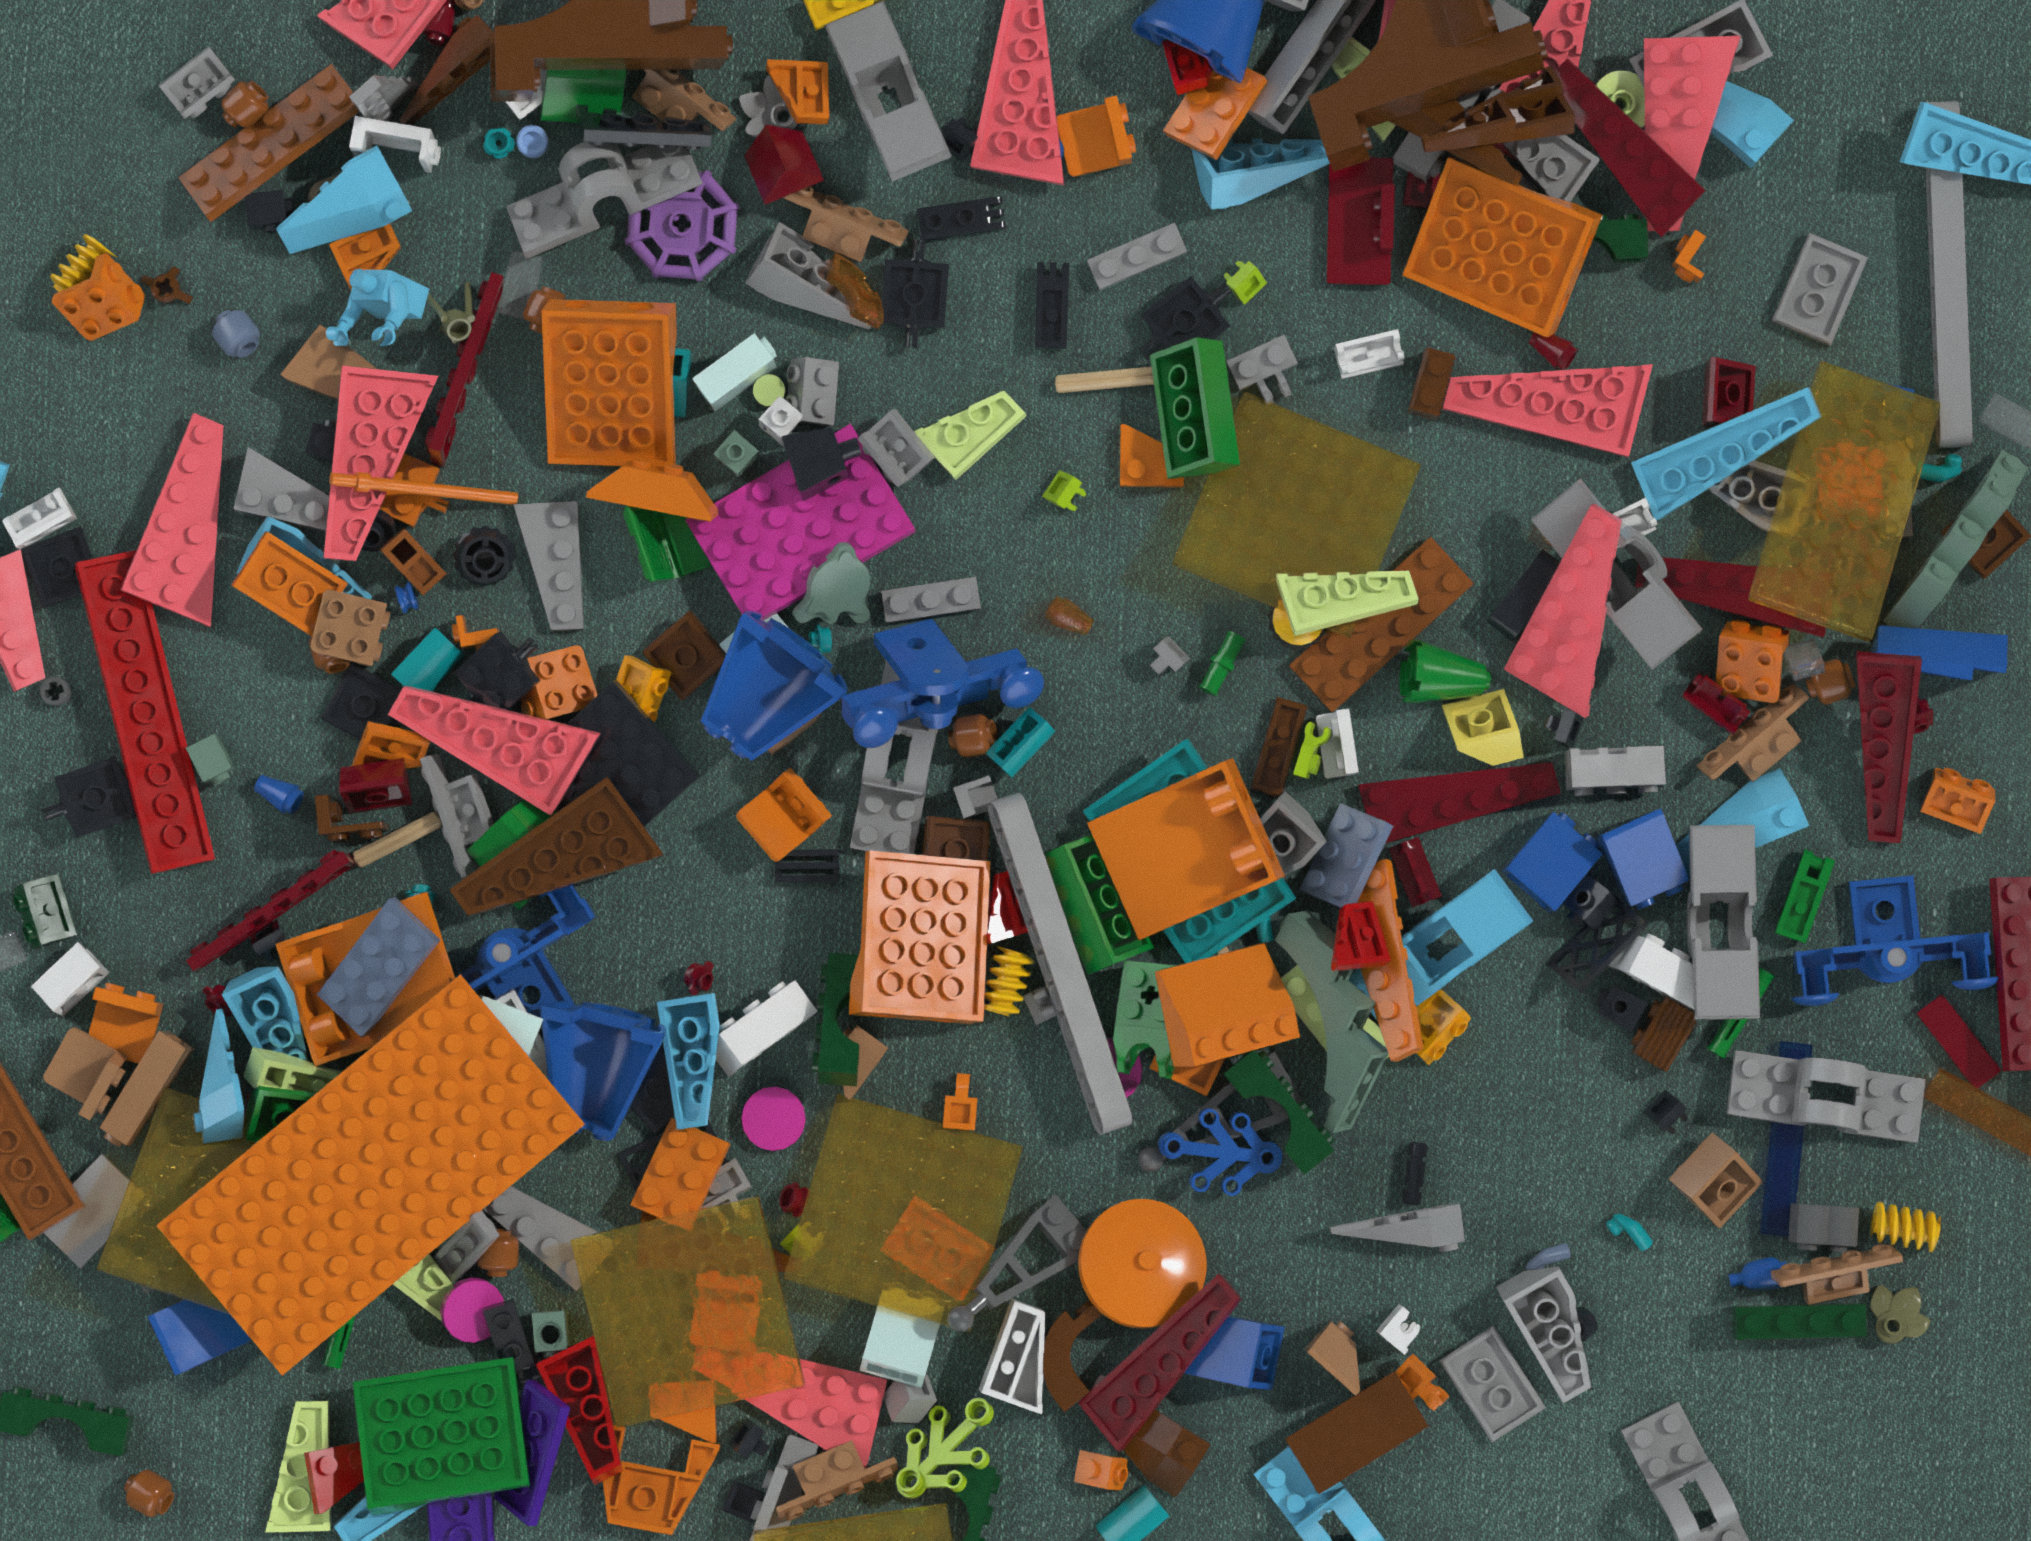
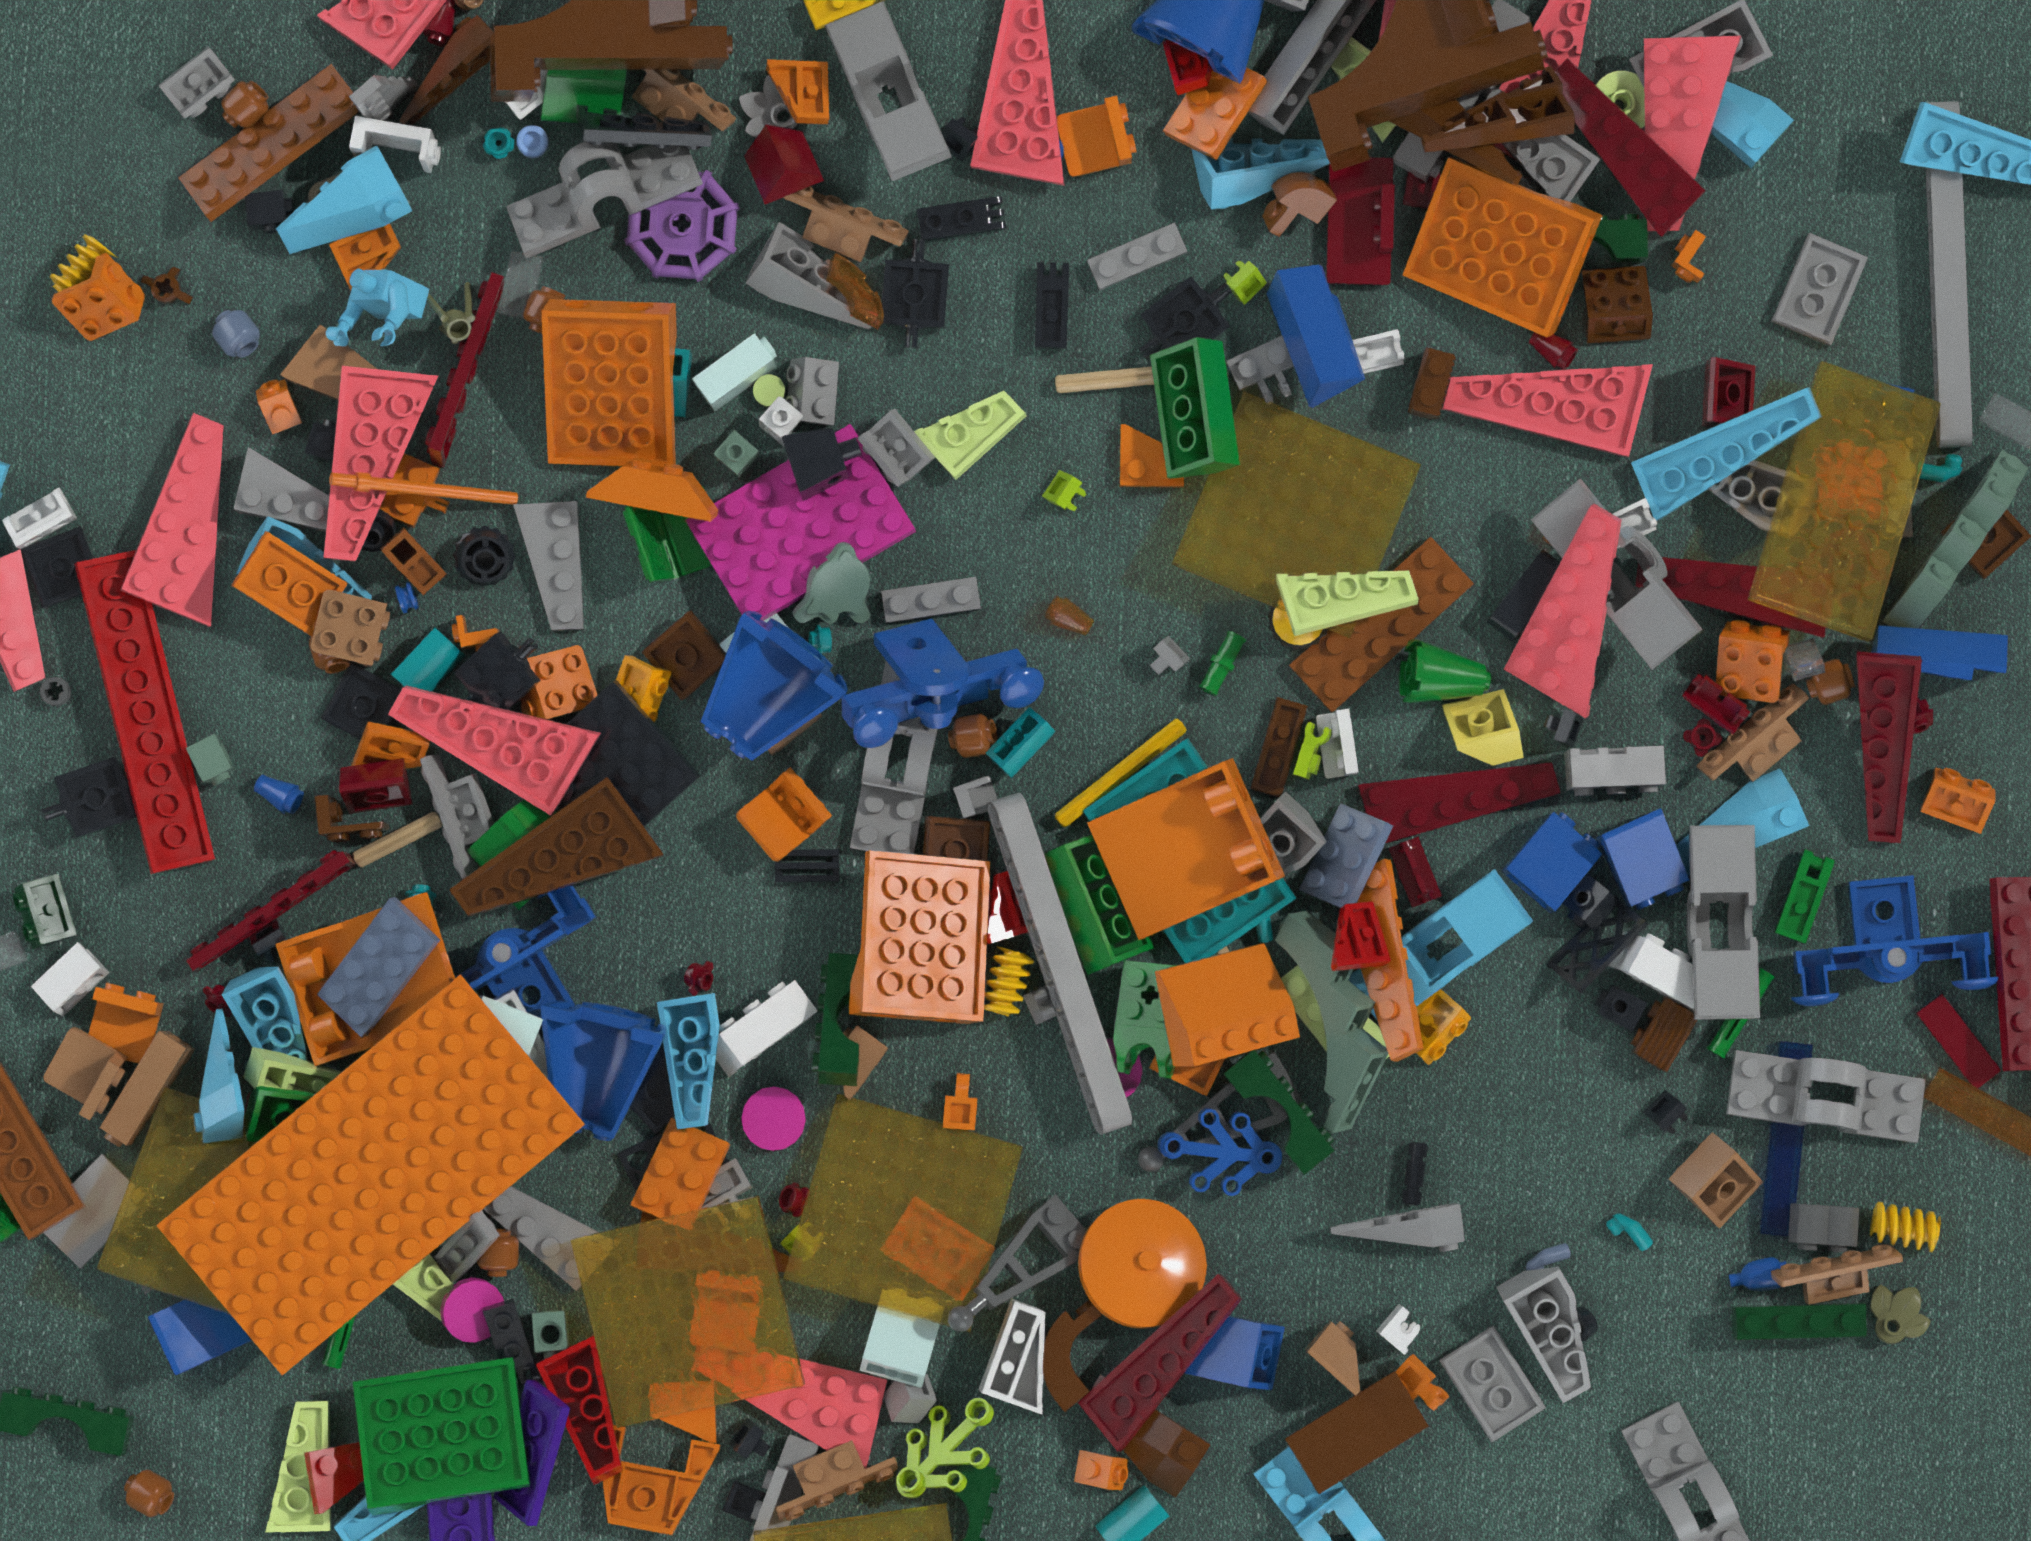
none -> orange bracket [256,379,302,435]
none -> yellow axle [1055,718,1186,827]
none -> dark orange brick [1262,172,1337,237]
none -> blue slope [1266,264,1365,408]
none -> reddish brown bracket [1582,266,1653,343]
none -> dark red plate [1683,718,1722,757]

